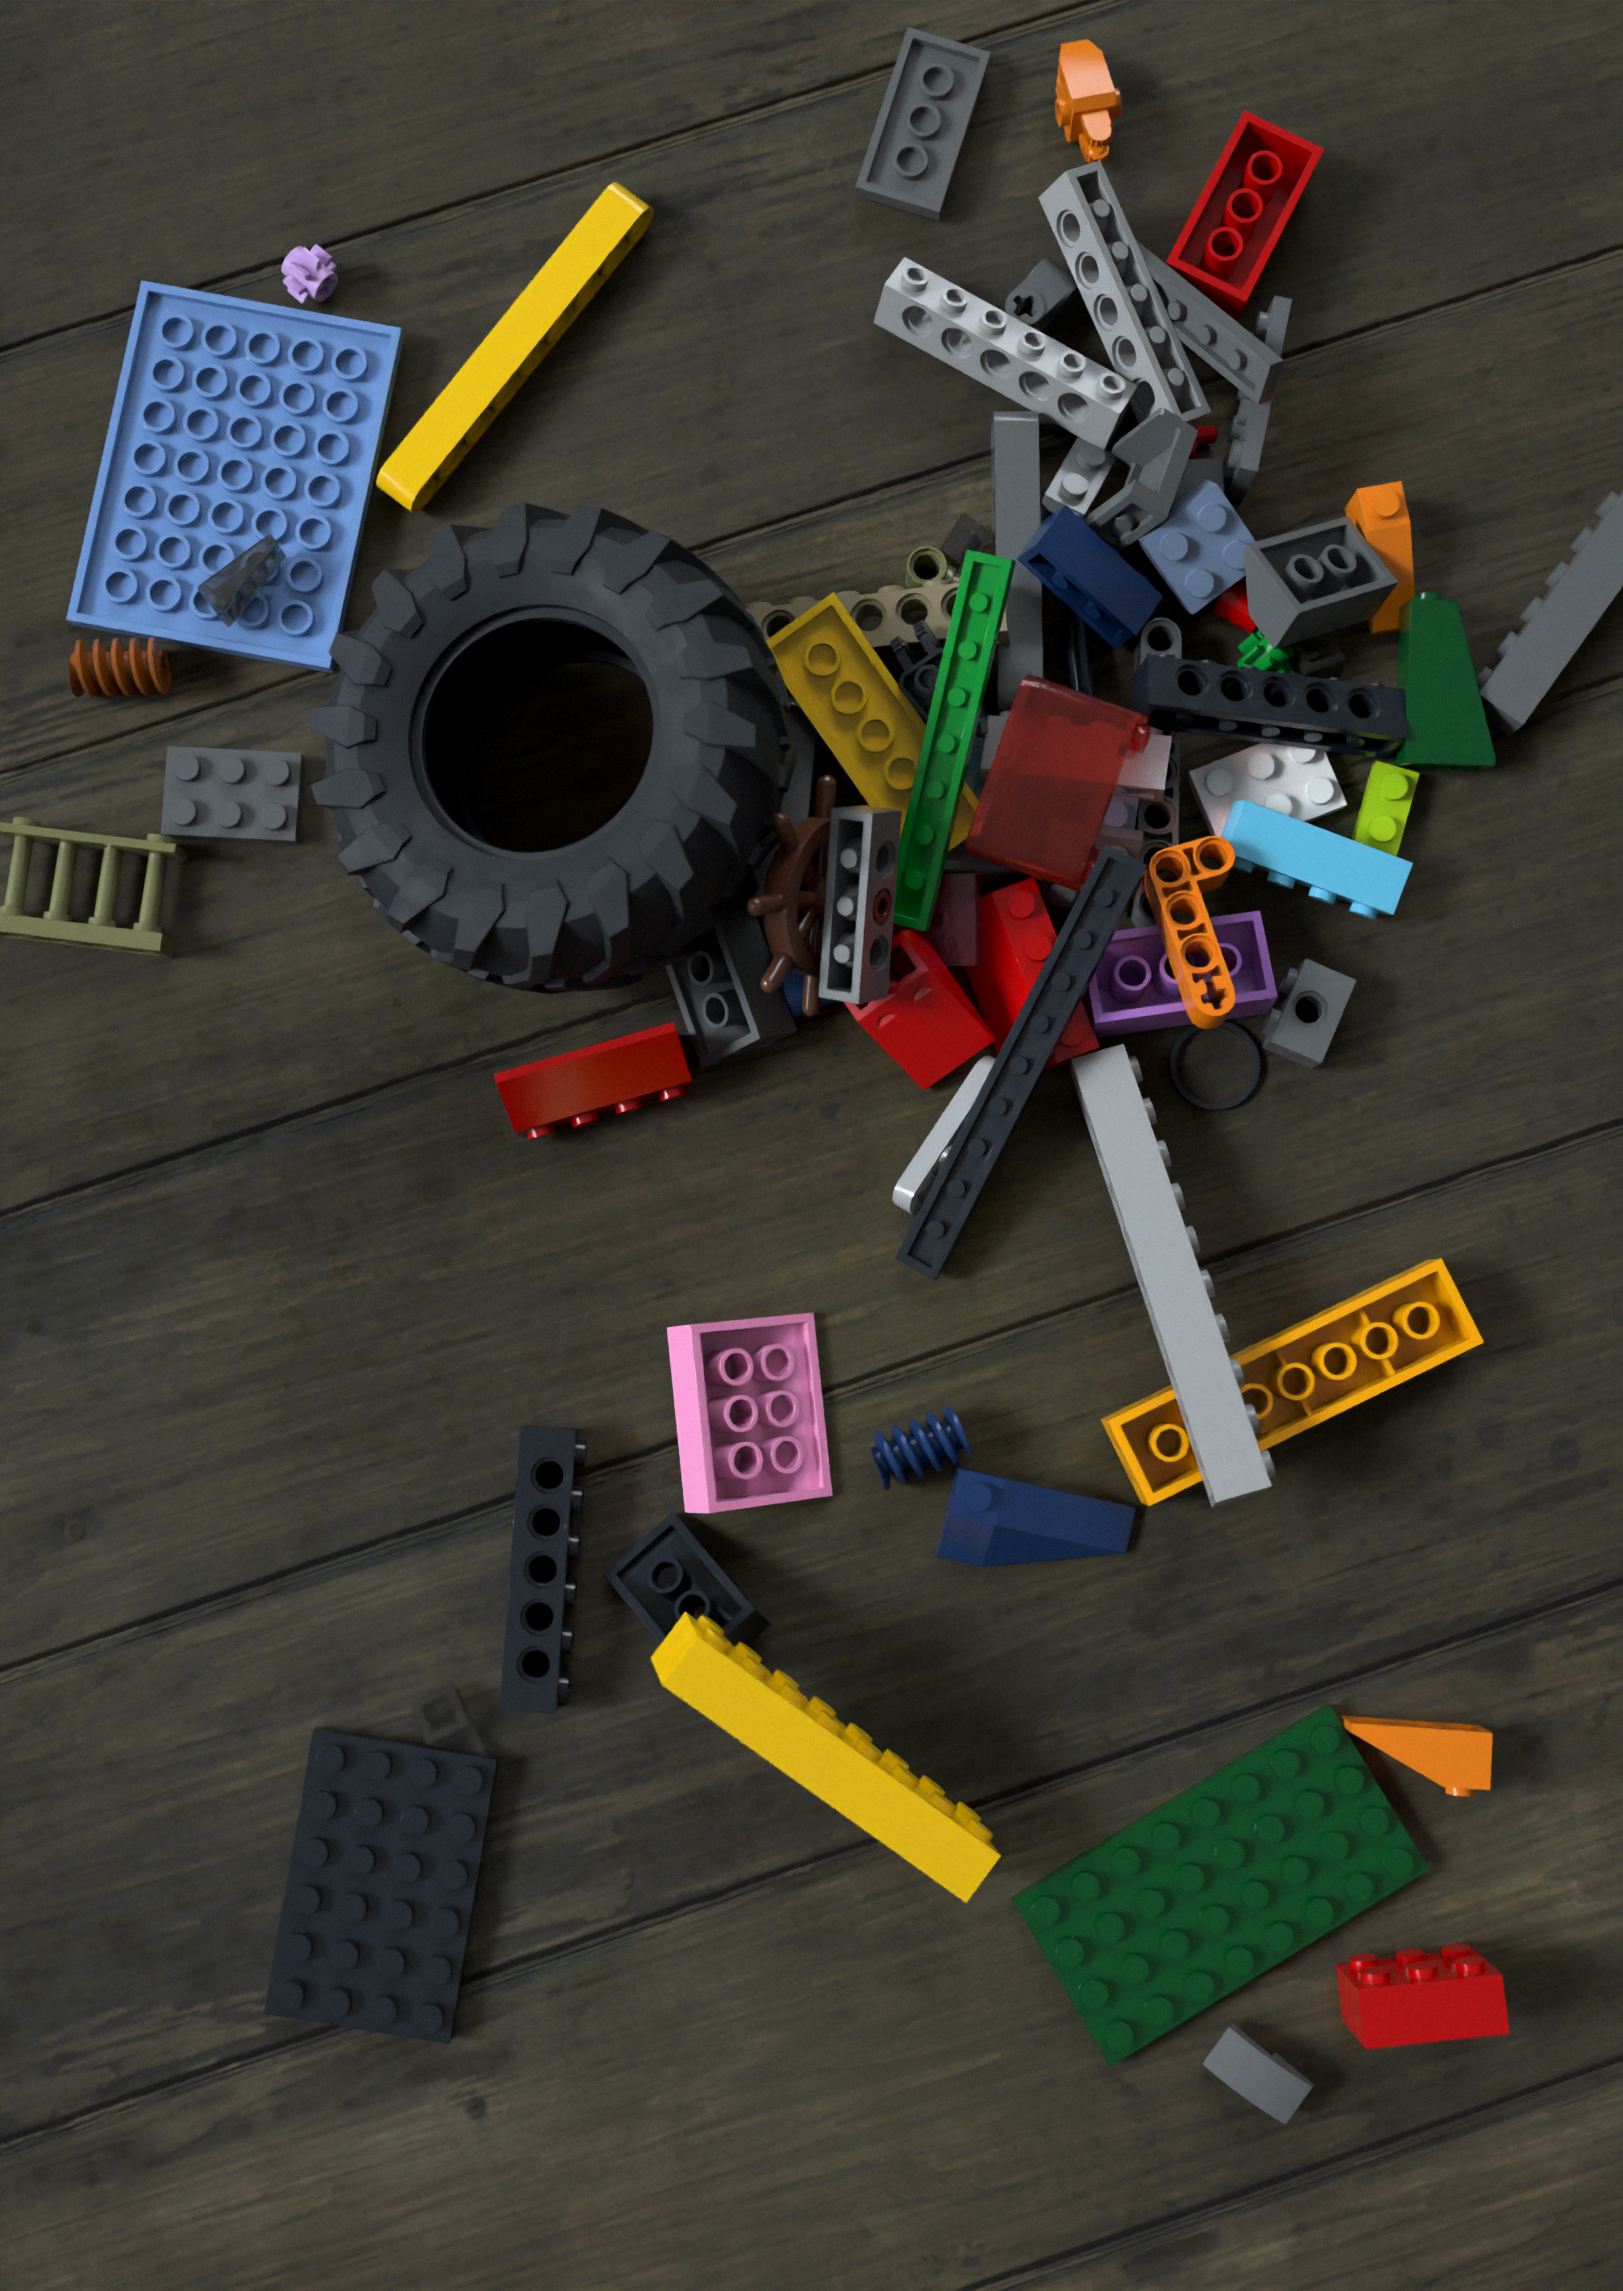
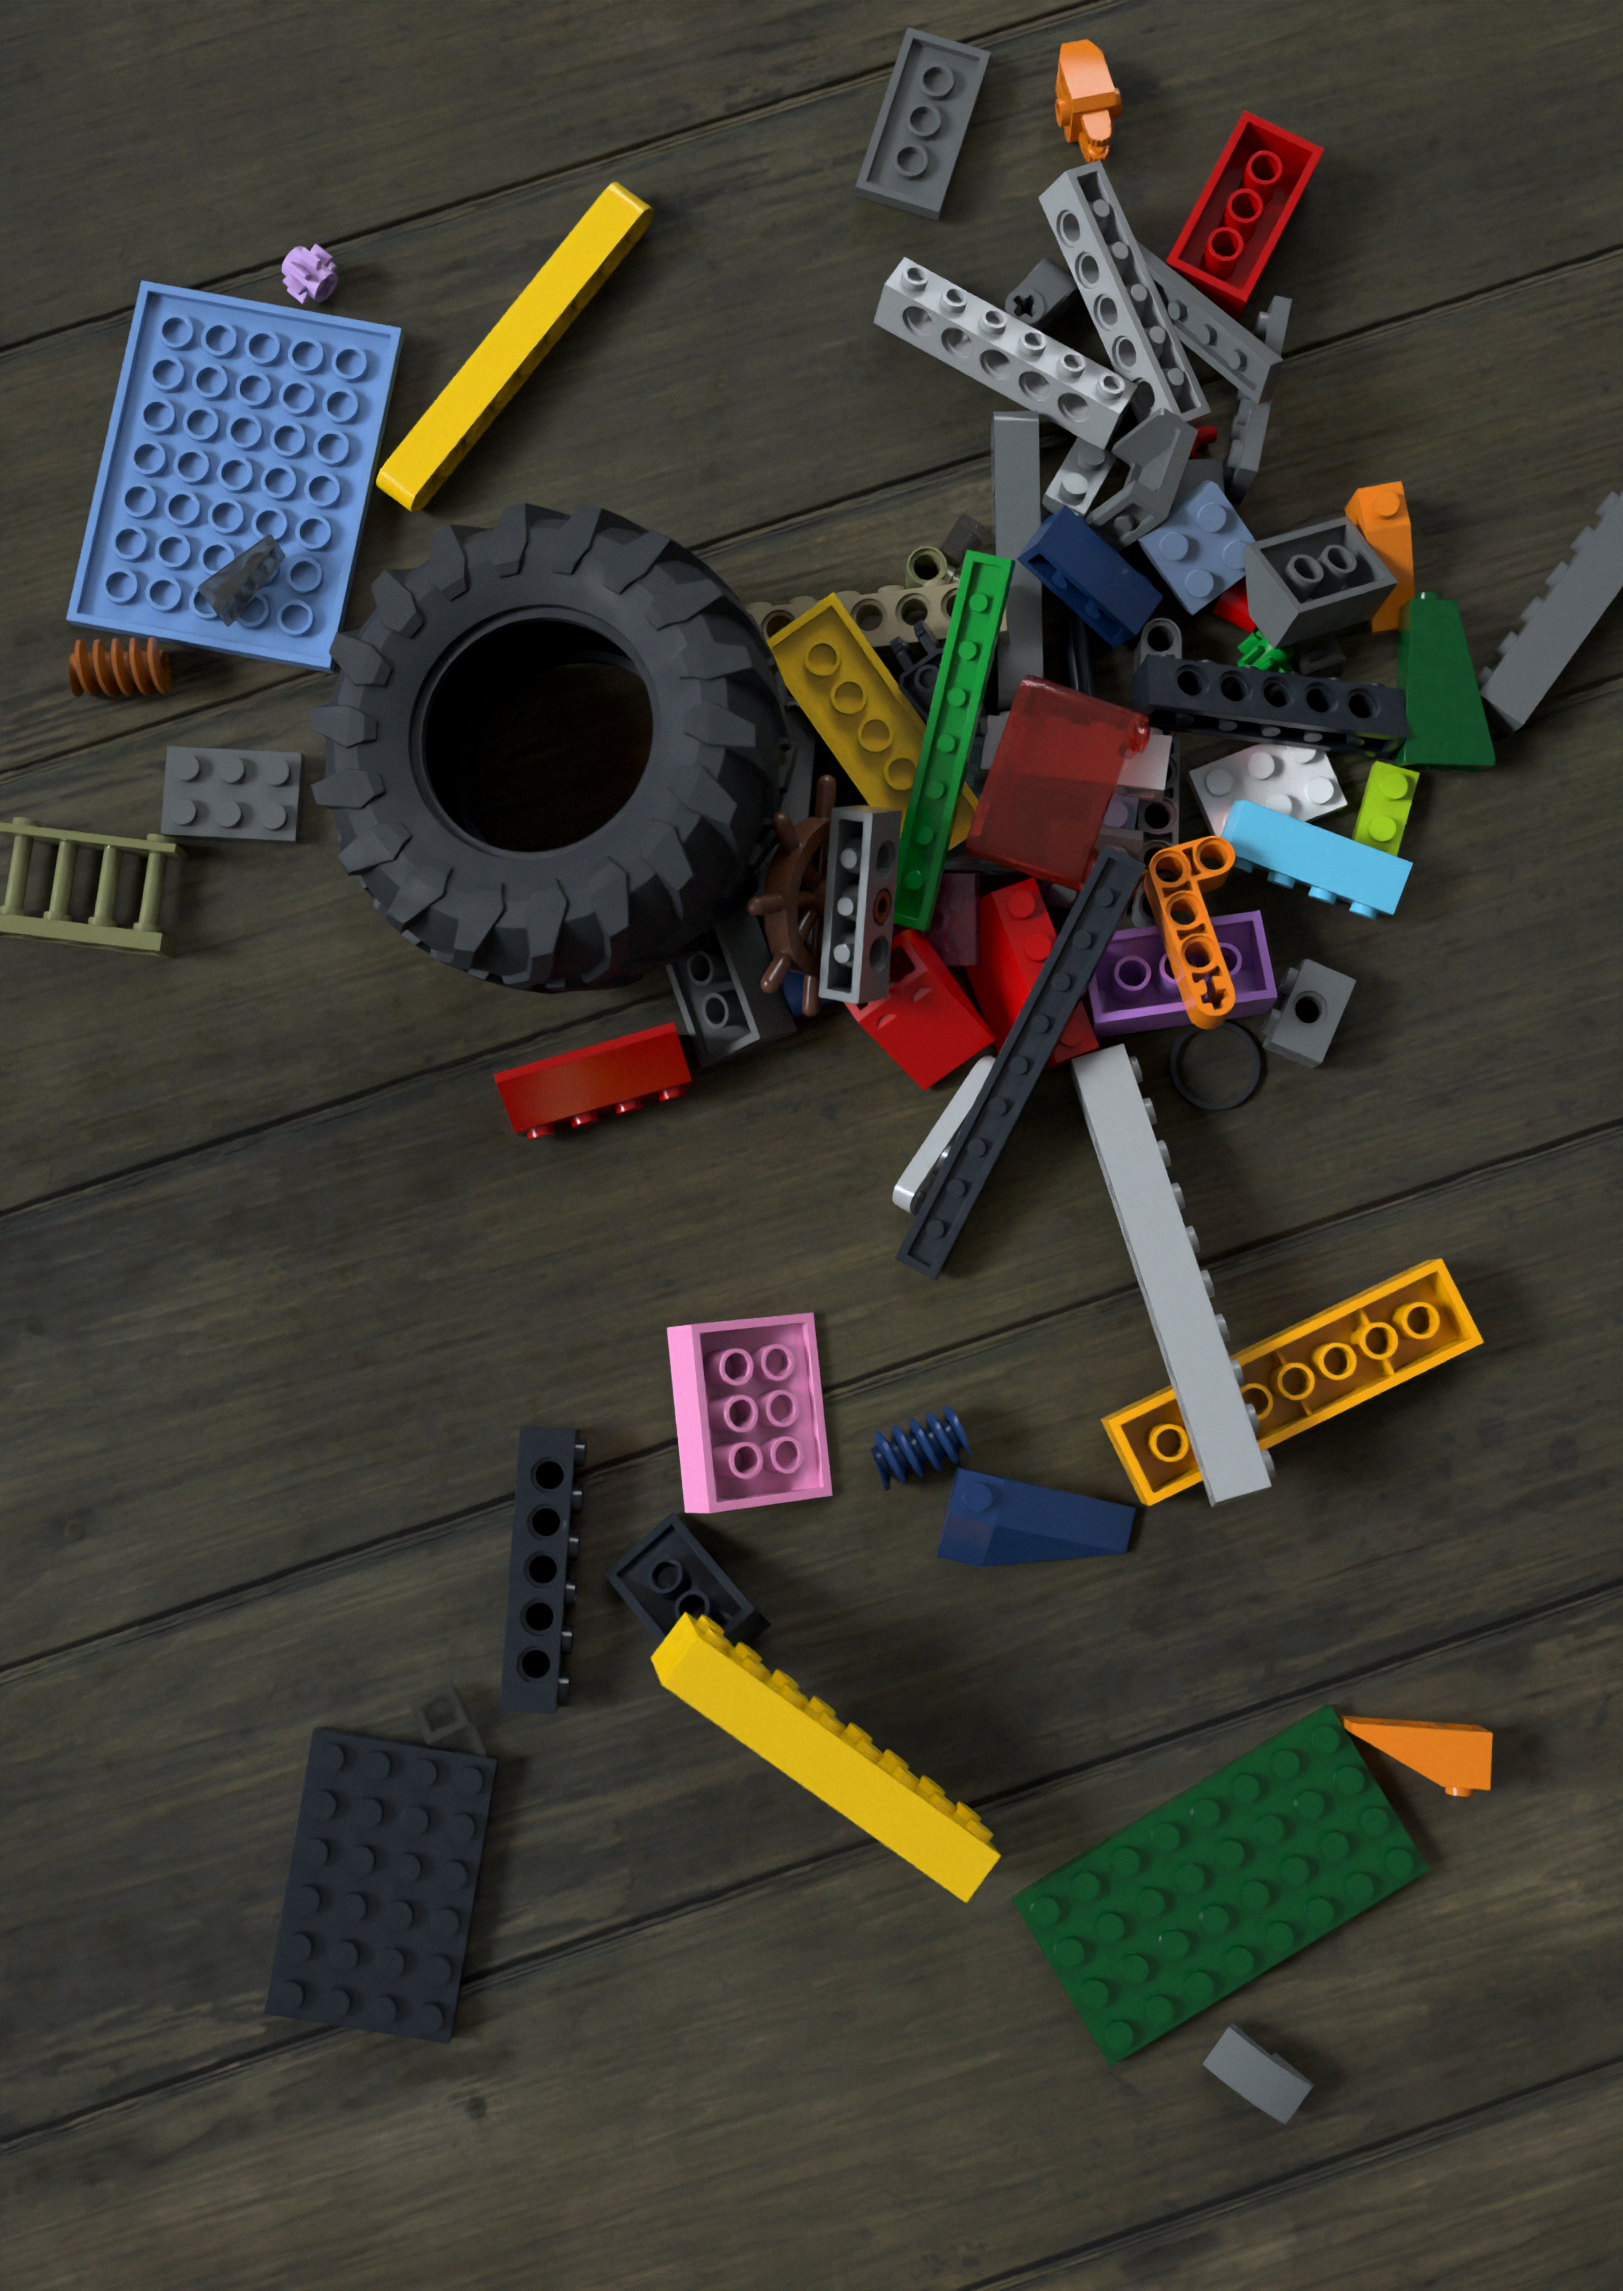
red brick [1335,1944,1510,2049] -> none

